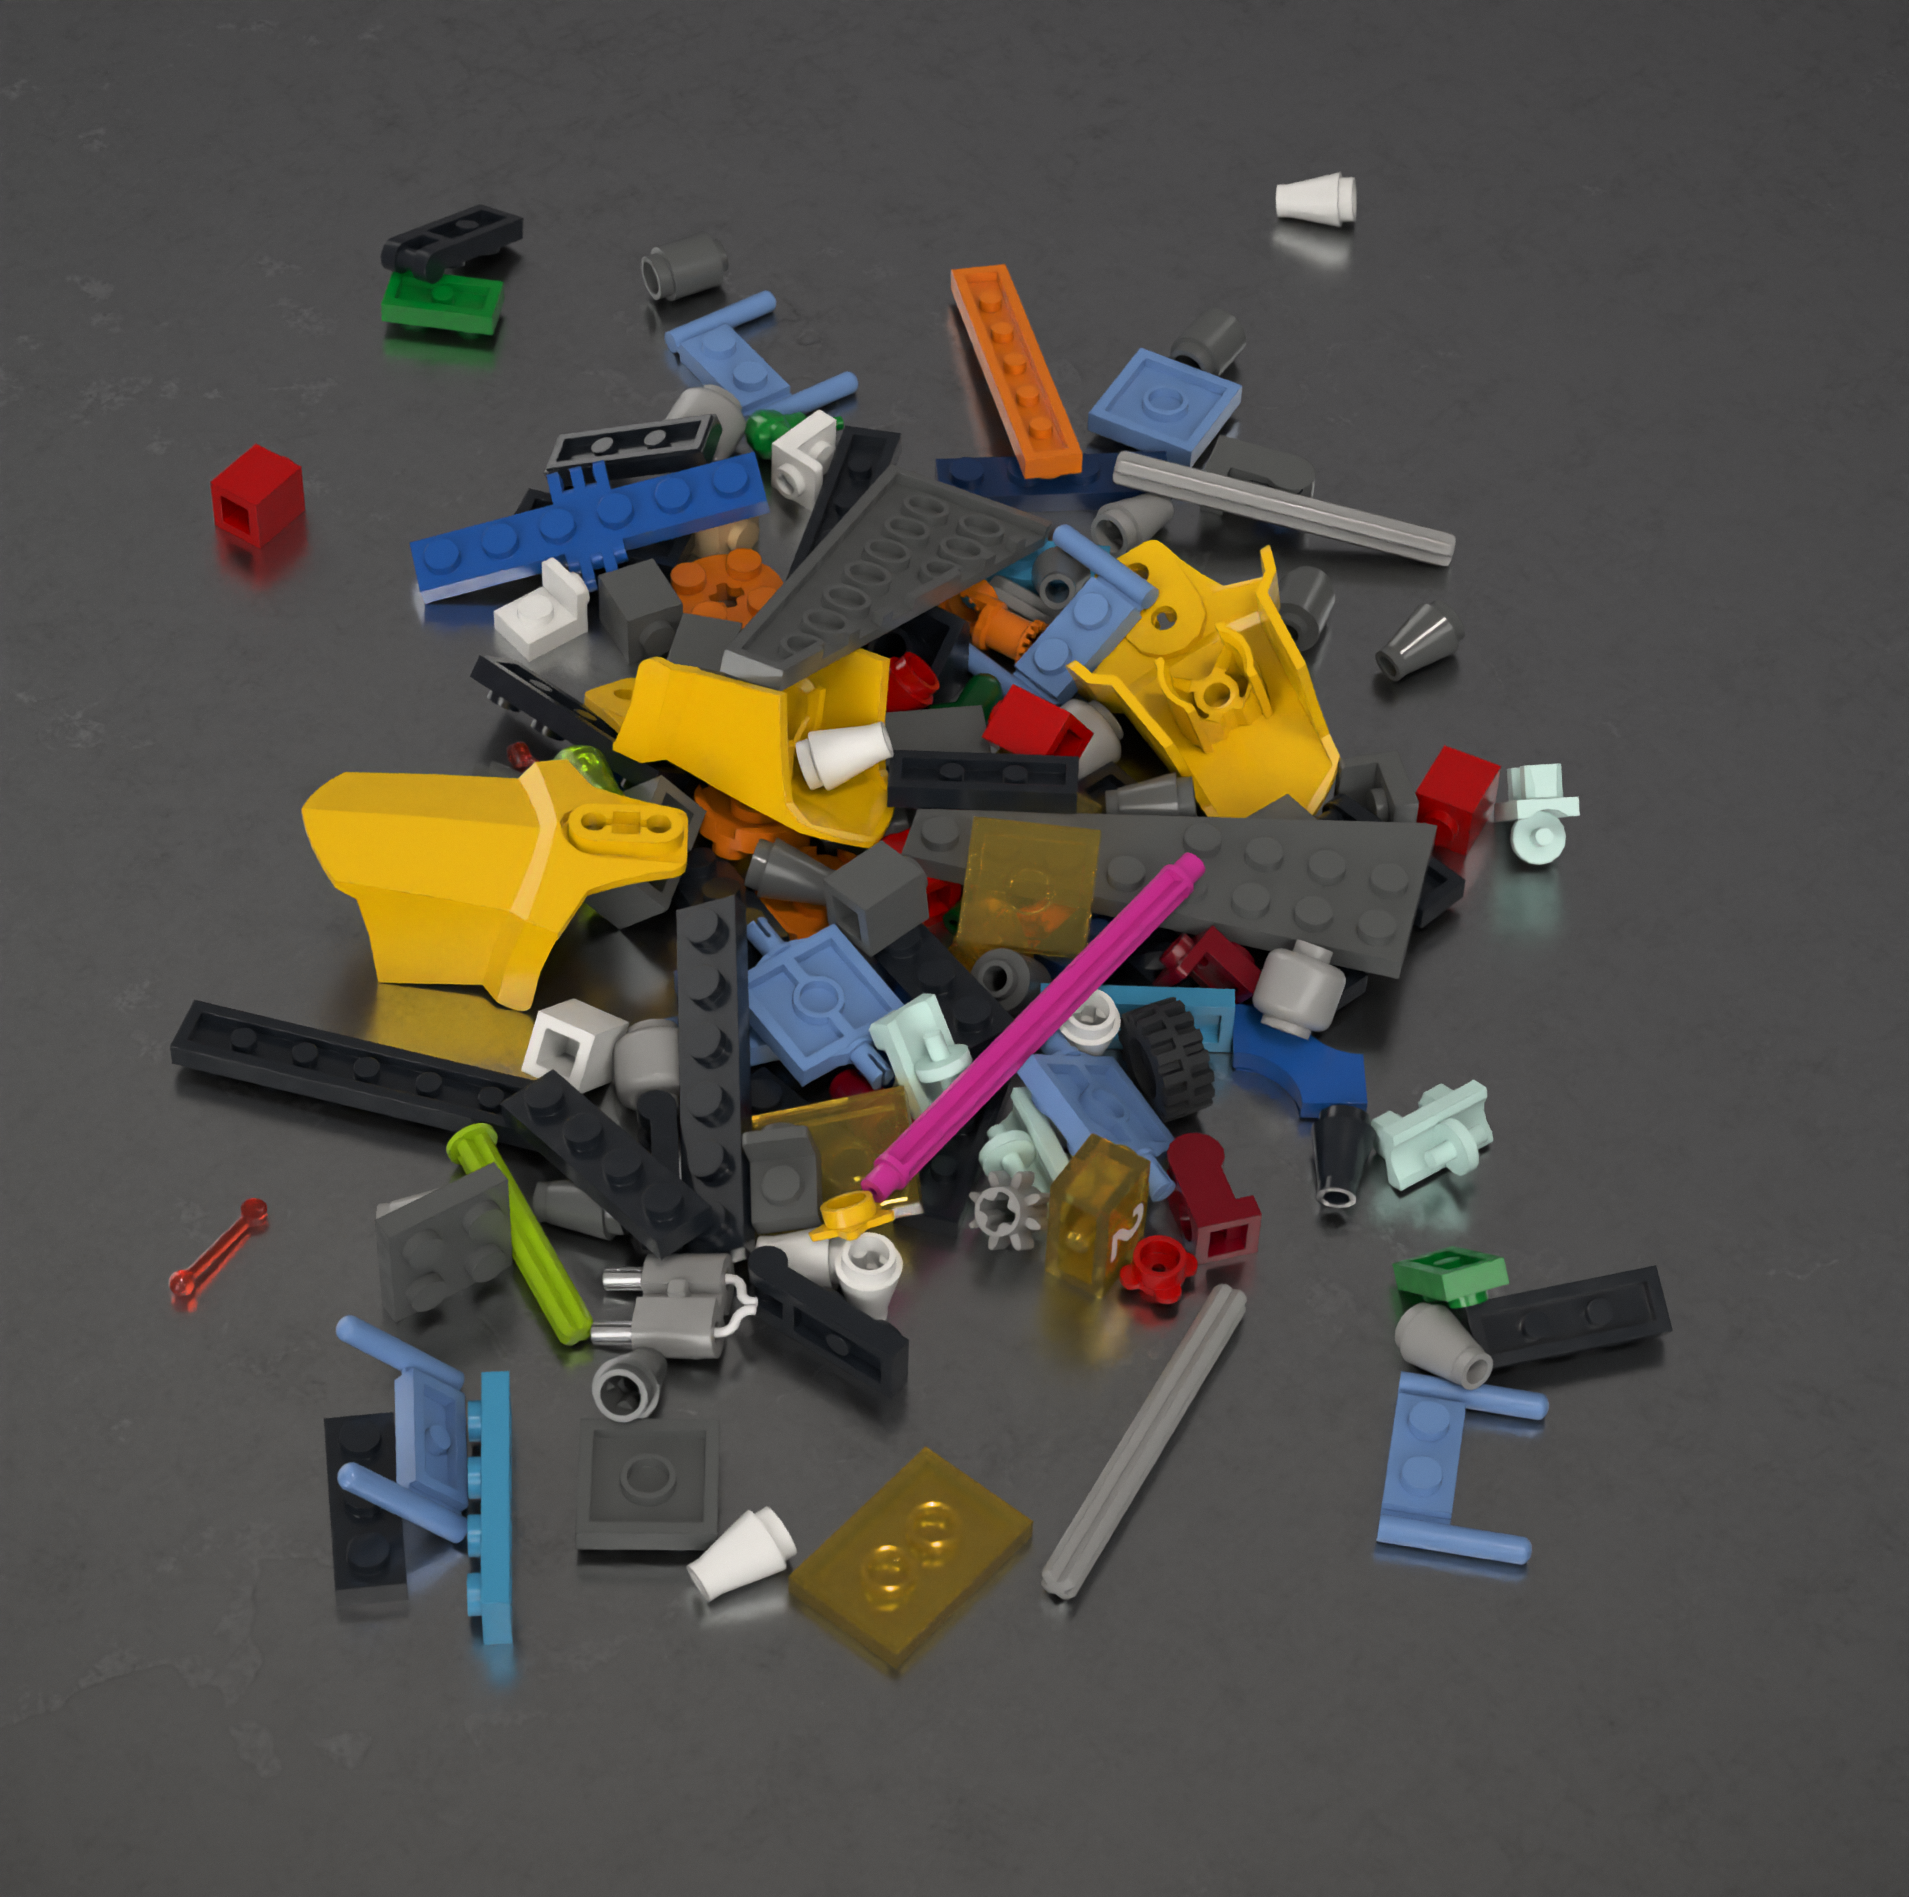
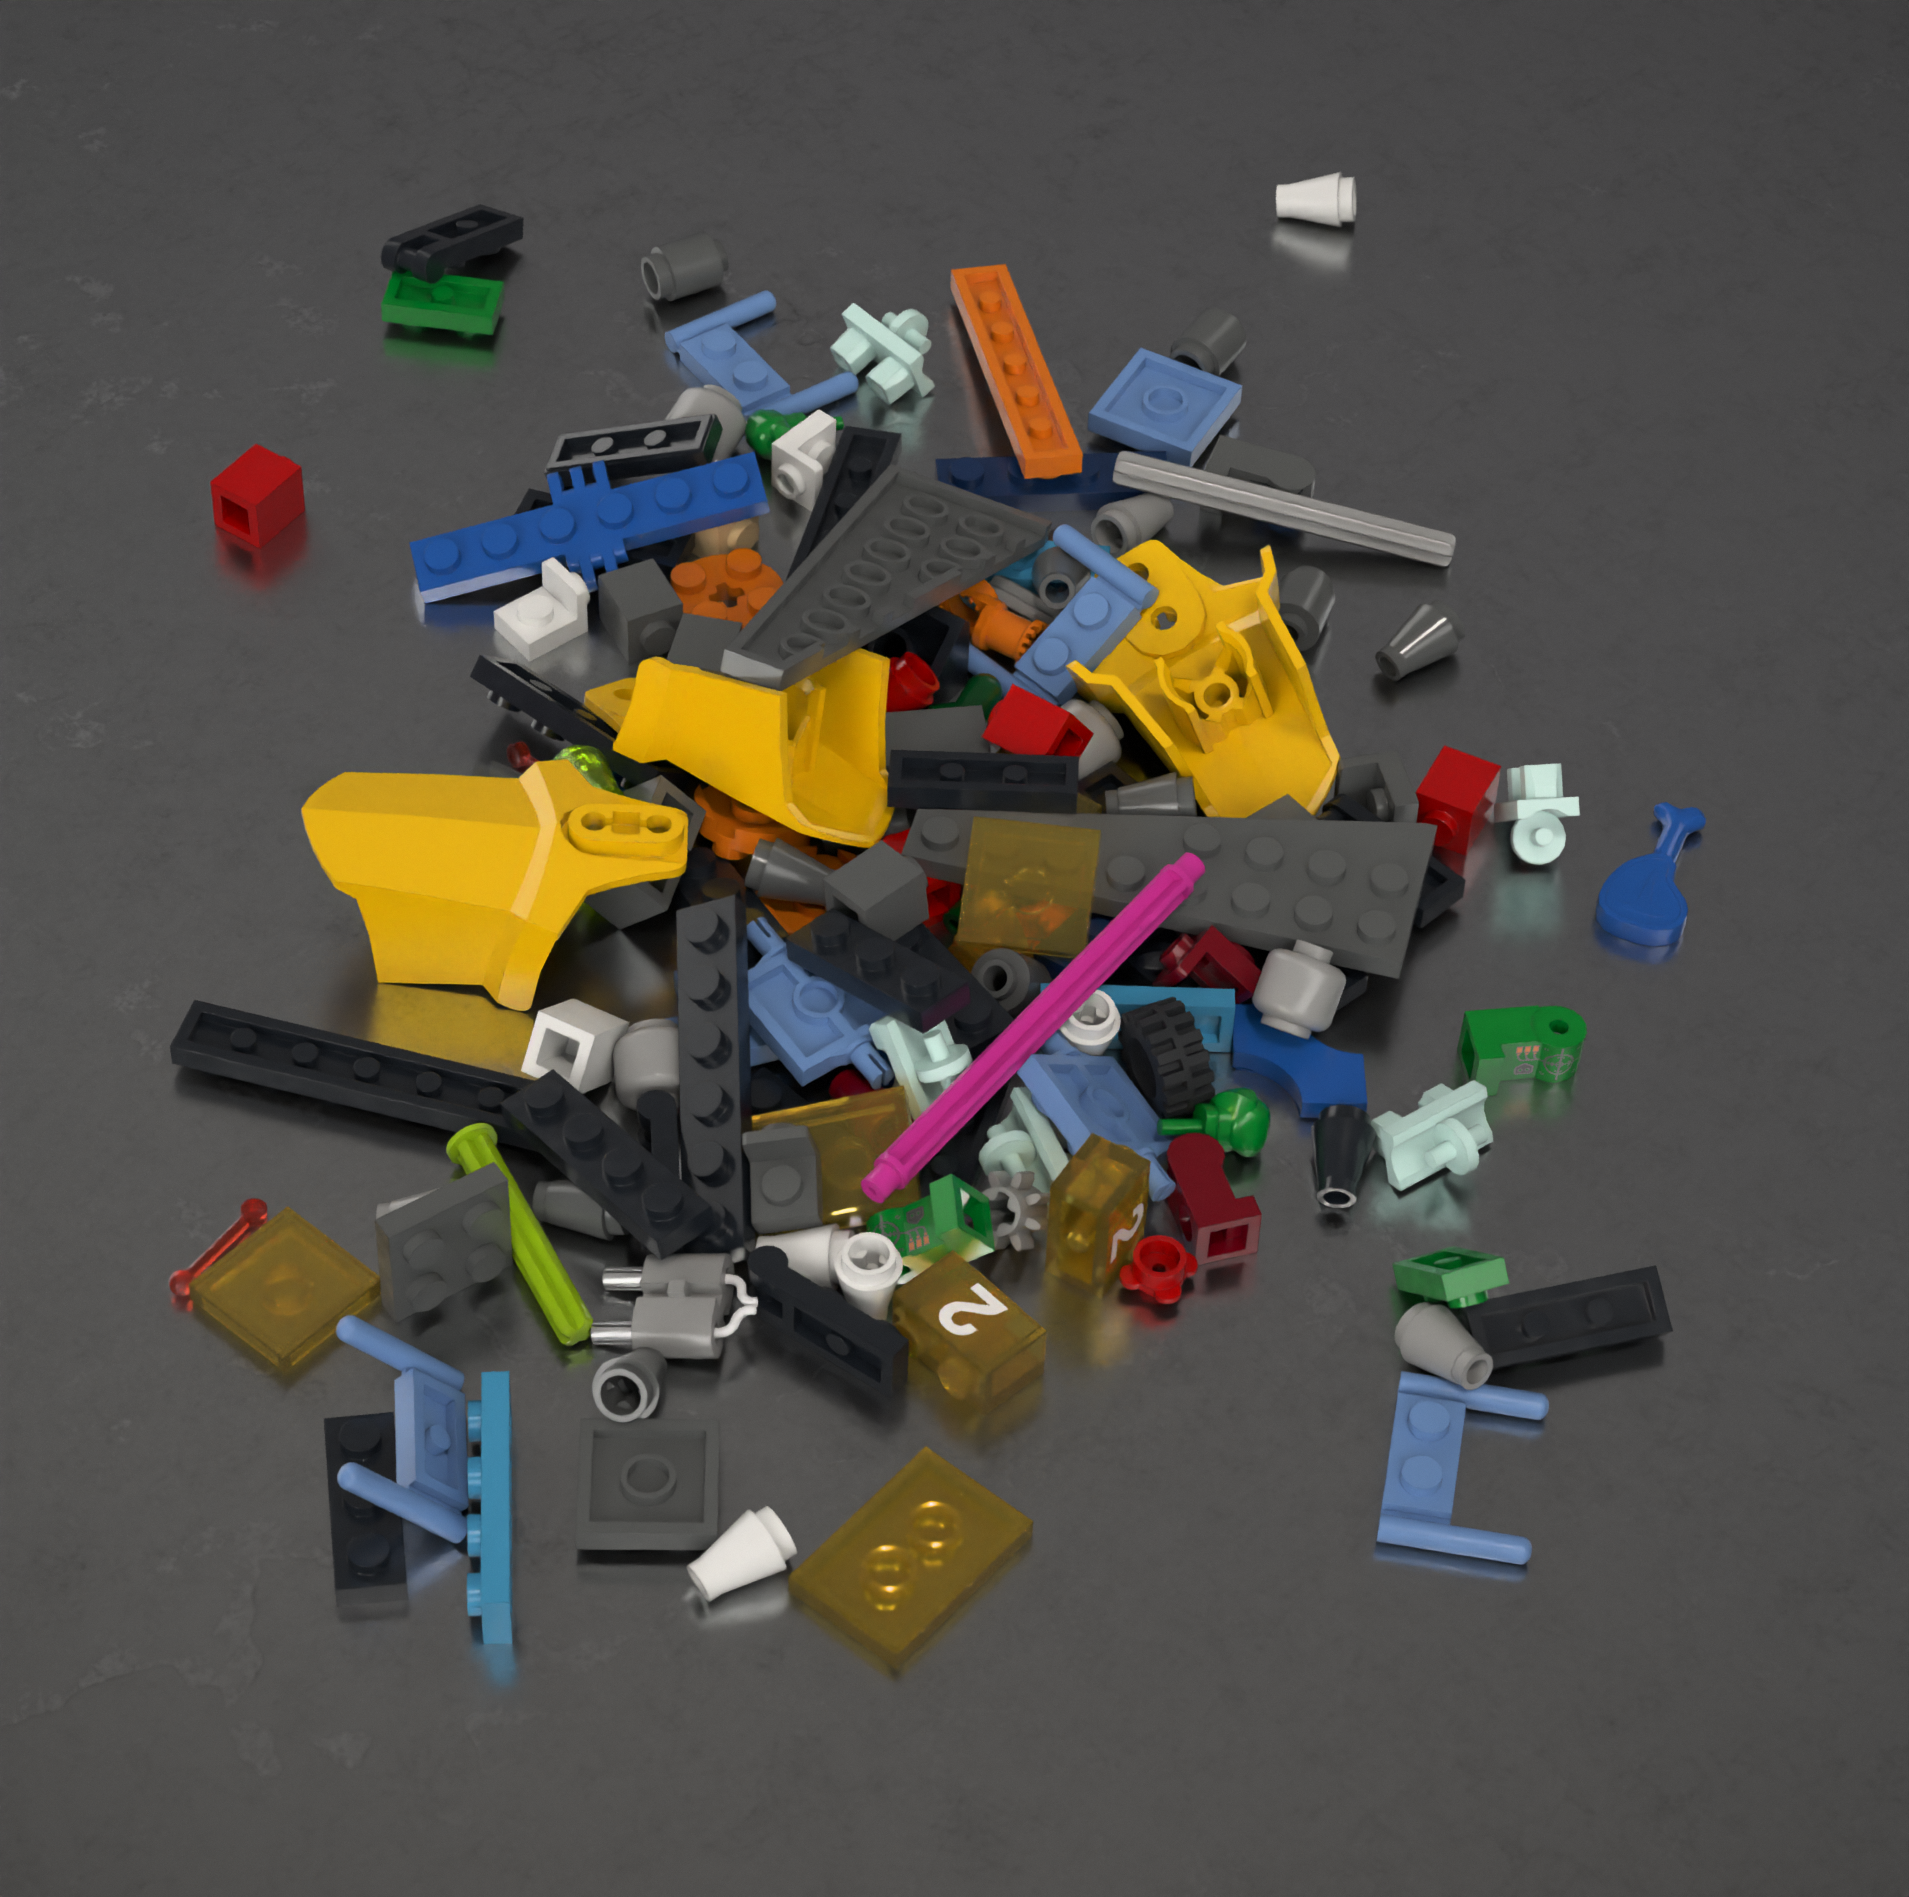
white cone [796,721,894,791] -> none
yellow plate [808,1190,895,1242] -> none
light grey axle [1041,1283,1247,1600] -> none
none -> clear yellow tile [188,1206,381,1372]
none -> black plate [785,908,971,1034]
none -> light aqua hips [830,303,935,405]
none -> green leg [866,1174,995,1284]
none -> clear yellow brick [892,1250,1047,1416]
none -> green piece [1157,1087,1270,1158]
none -> green leg [1457,1005,1587,1096]
none -> blue piece [1596,802,1706,947]

